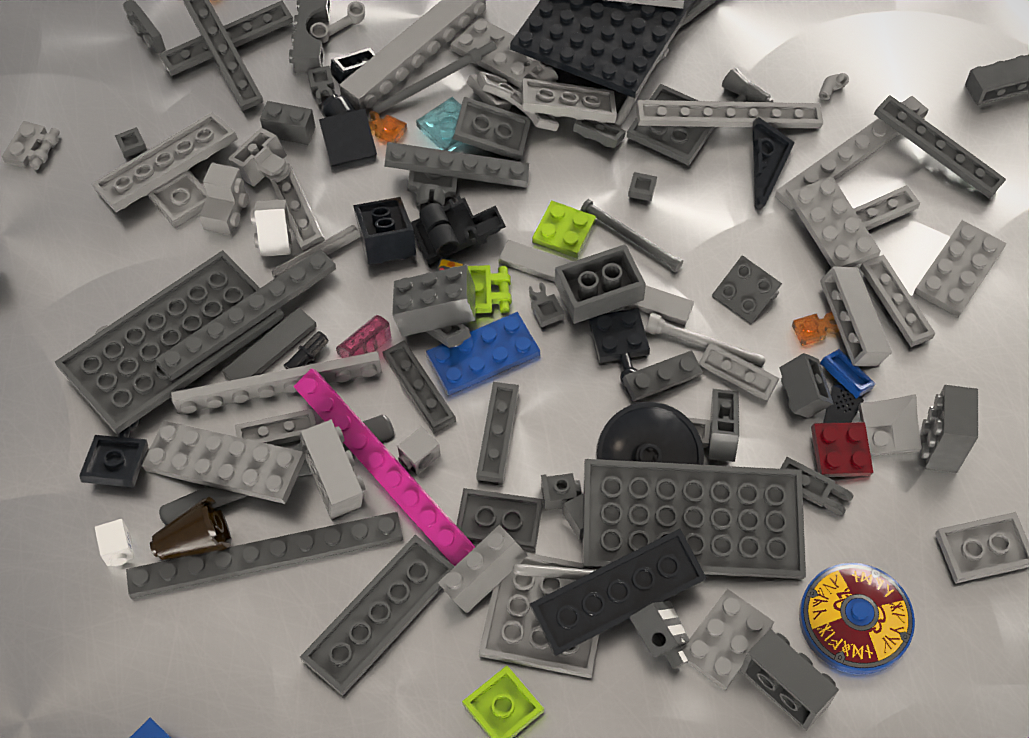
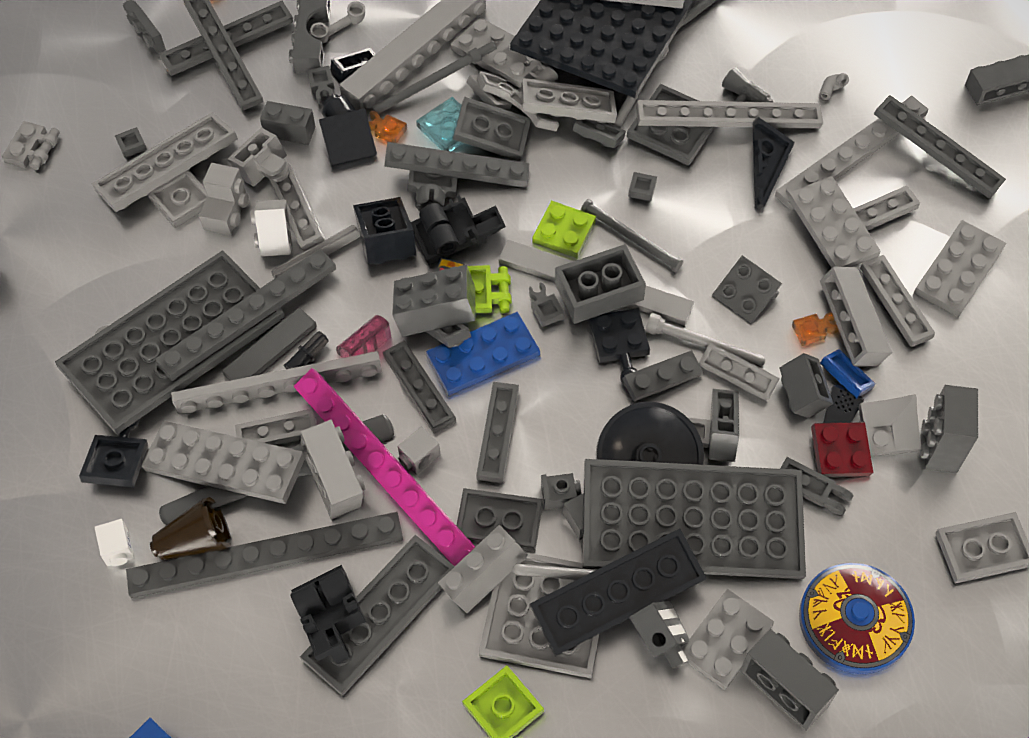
none -> black plate [290,565,366,664]

